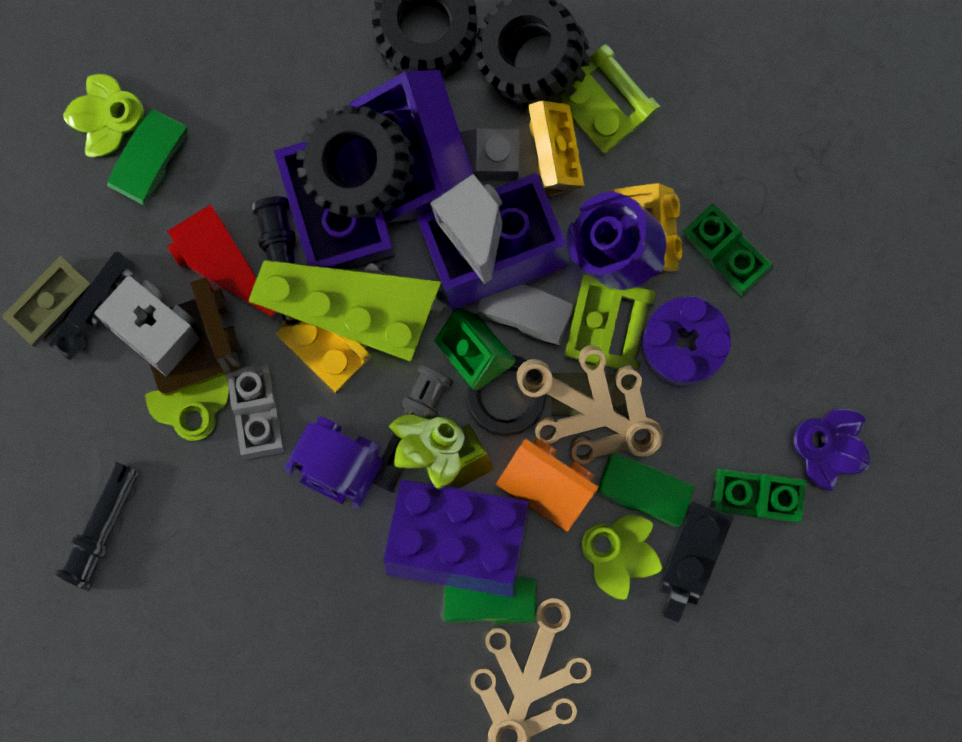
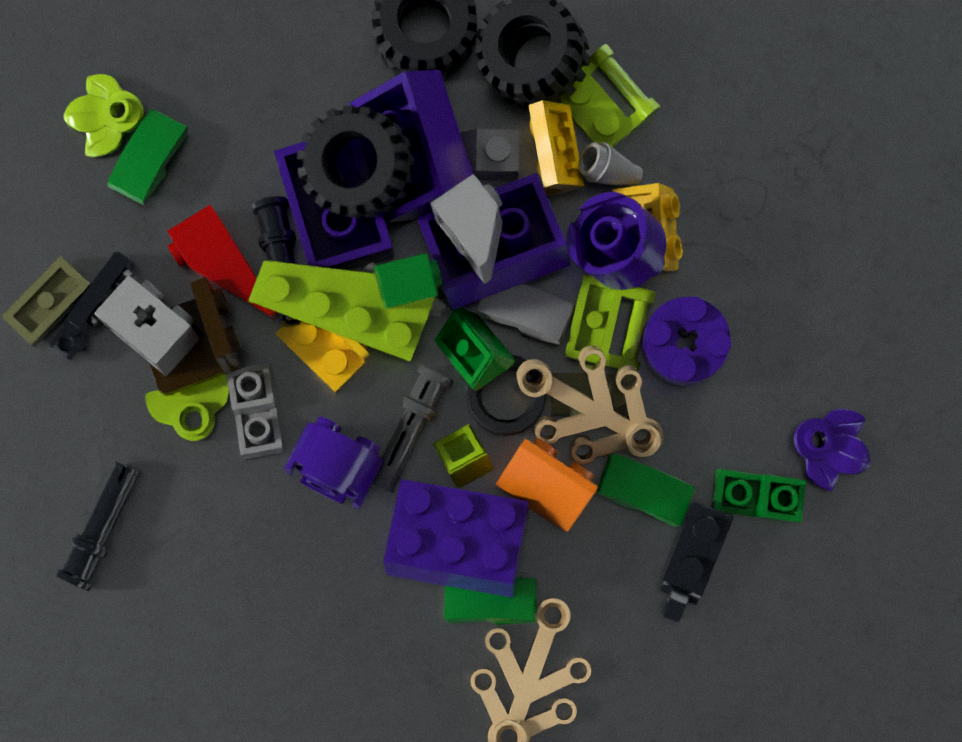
lime plate [389,414,465,489] -> none
lime plate [581,515,662,600] -> none
green slope [682,203,773,297] -> none
none -> green brick [373,253,442,309]
none -> light grey cone [578,142,643,187]

